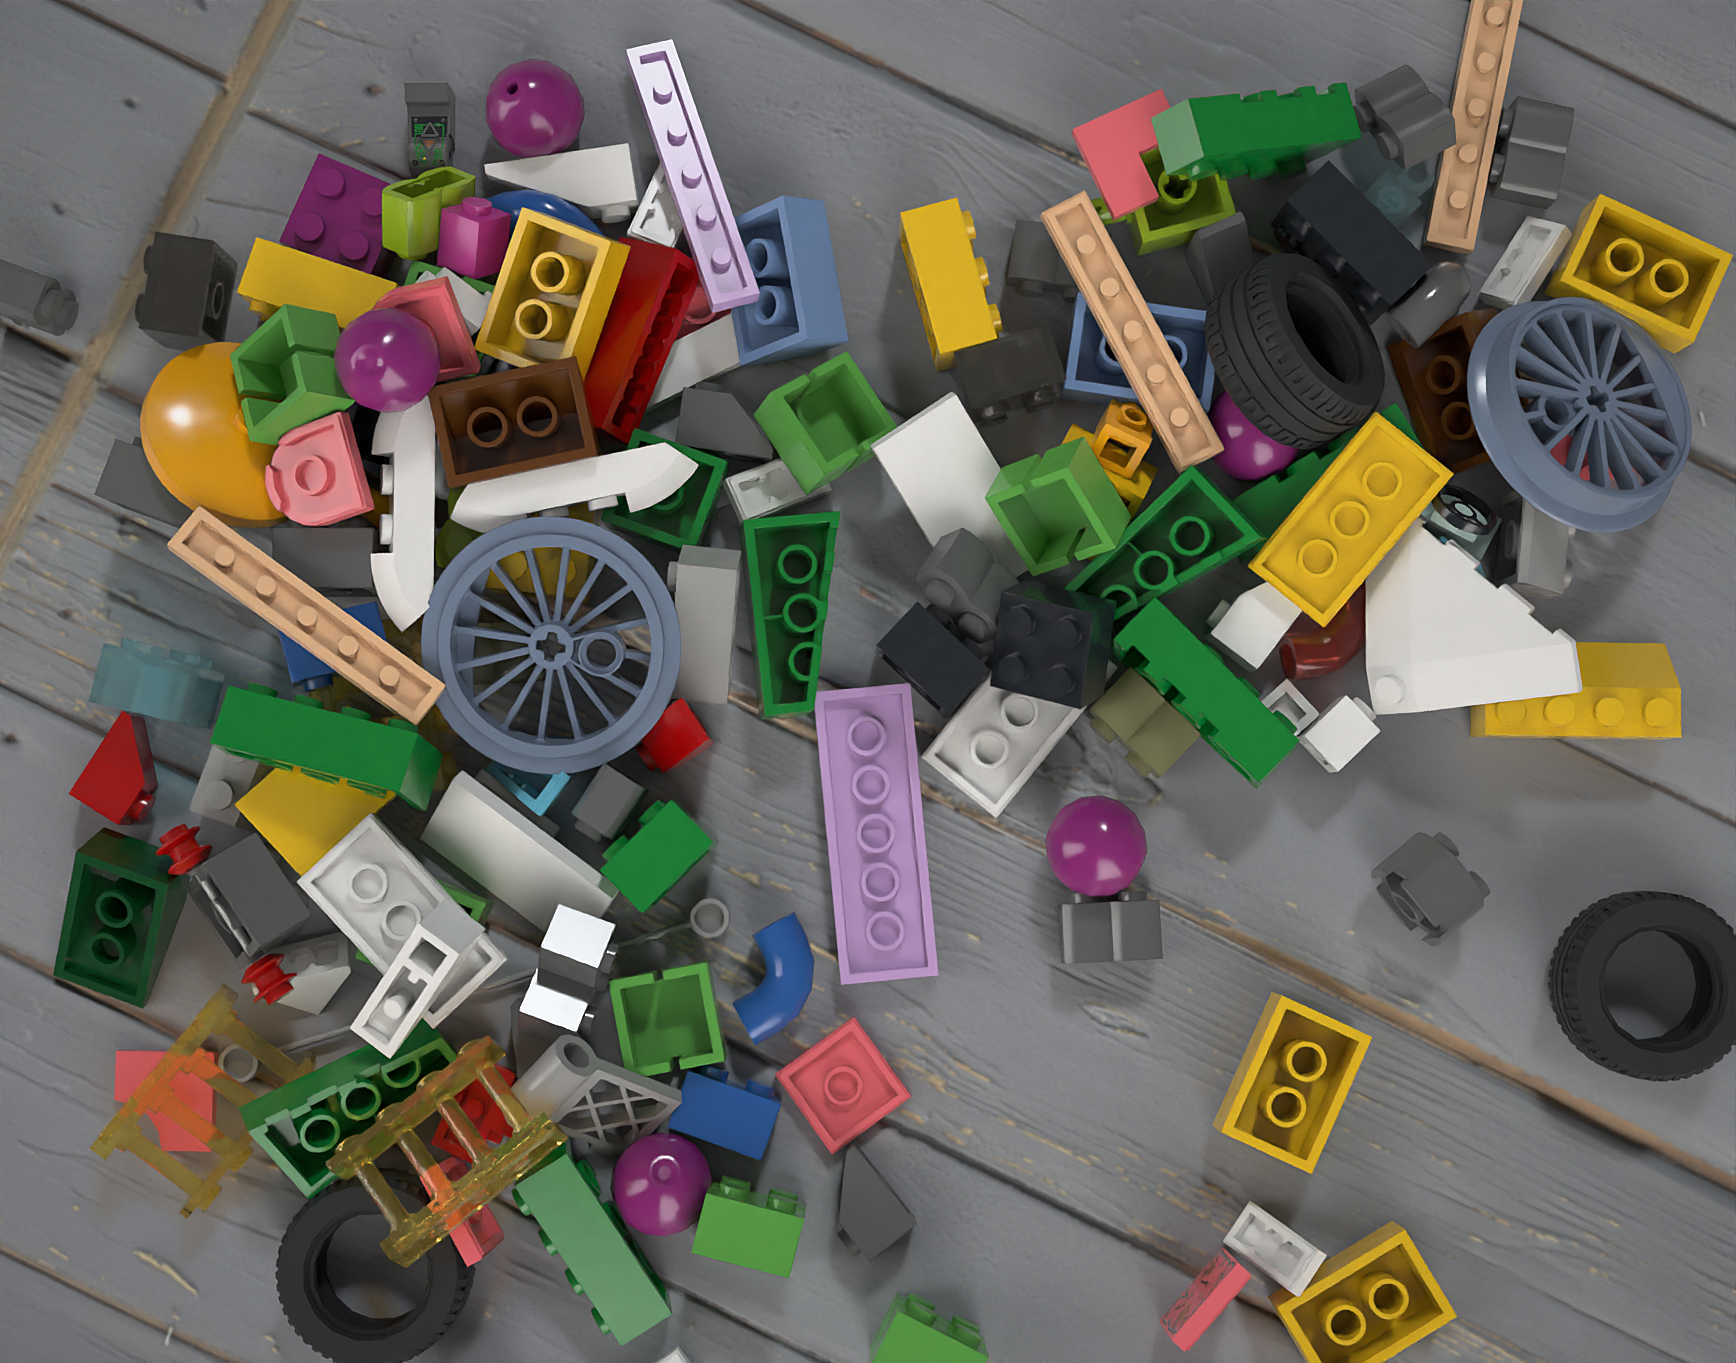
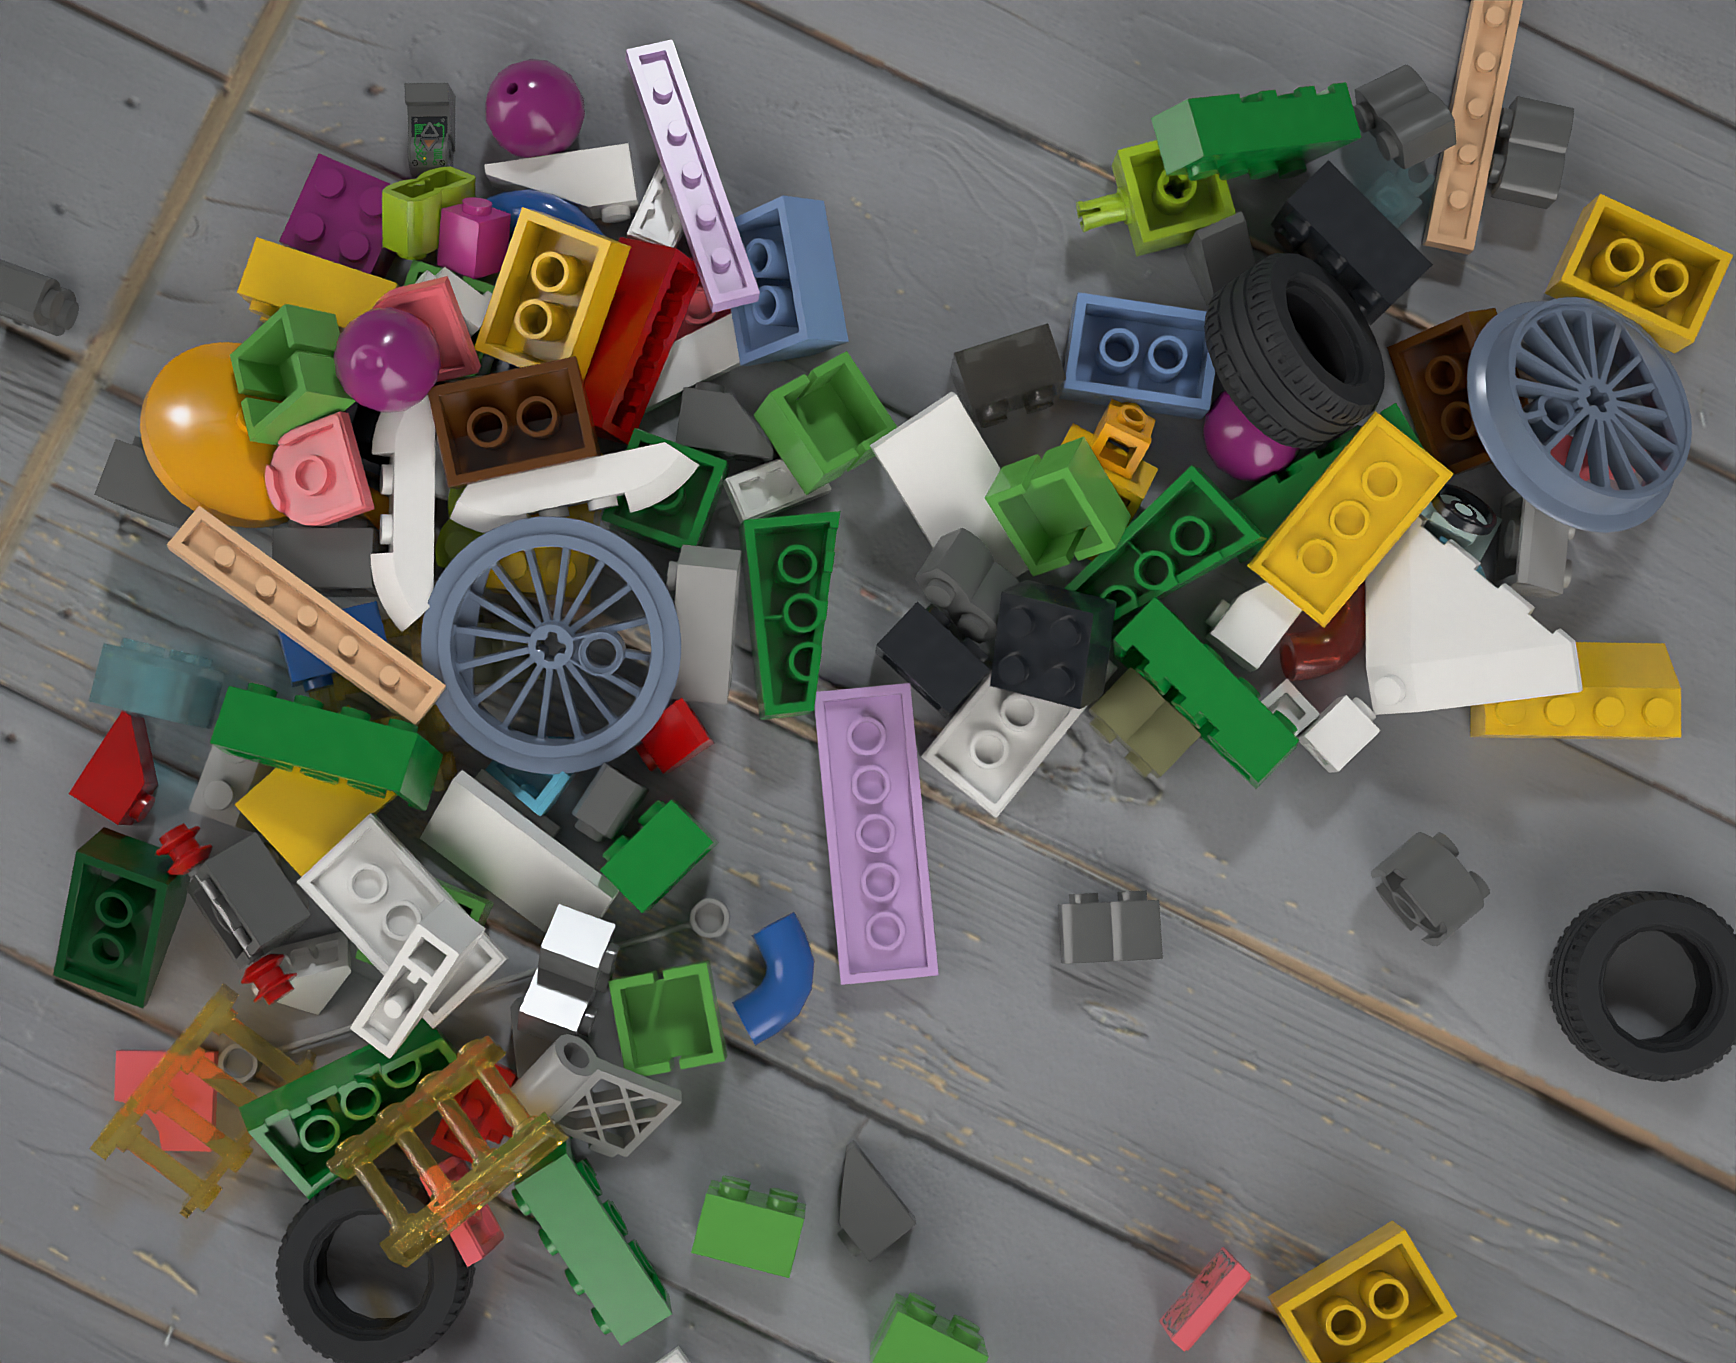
clear smoke brick [135,231,238,351] -> none
magenta piece [610,1133,713,1237] -> none
blue brick [668,1064,782,1160] -> none
coral tile [775,1016,911,1154] -> none
yellow brick [898,197,1003,372] -> none
dark grey brick [1006,220,1112,303] -> none
light nougat tile [1040,190,1224,474] -> none
magenta piece [1045,795,1147,897] -> none
coral tile [1072,88,1171,221] -> none
yellow brick [1212,992,1372,1174] -> none
white plate [1223,1201,1327,1297] -> none
dark grey cylinder [1384,261,1471,348] -> none
white plate [1477,216,1572,309] -> none

